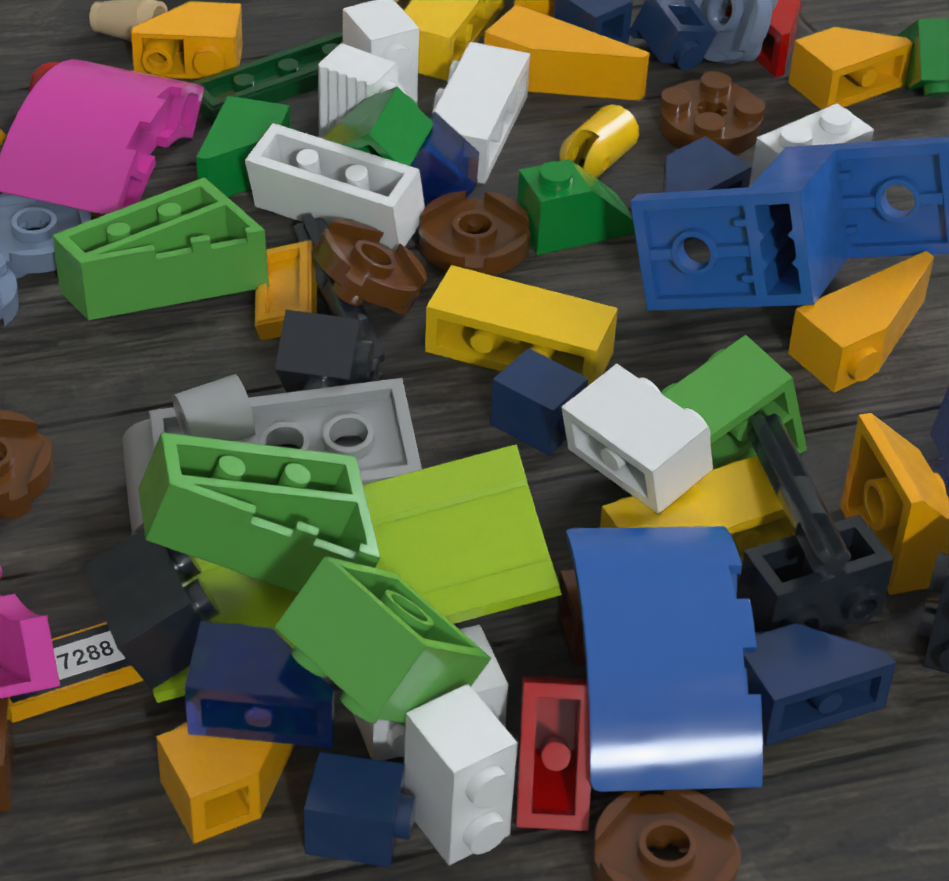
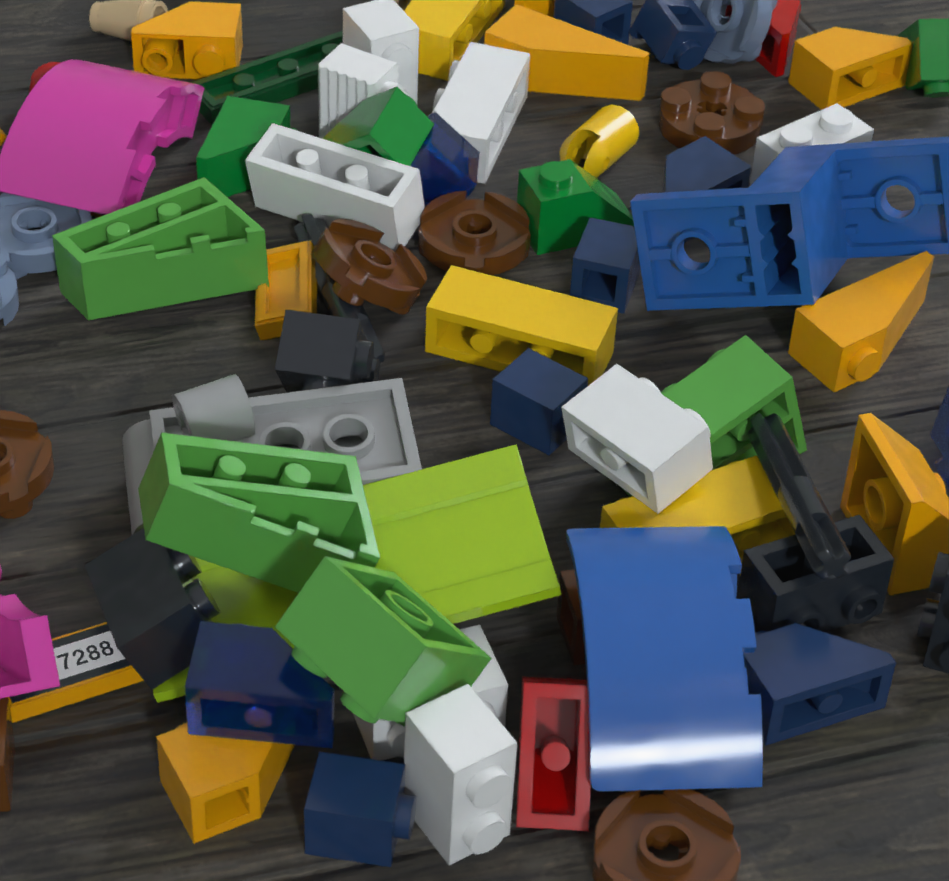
none -> dark blue brick [570,217,641,314]

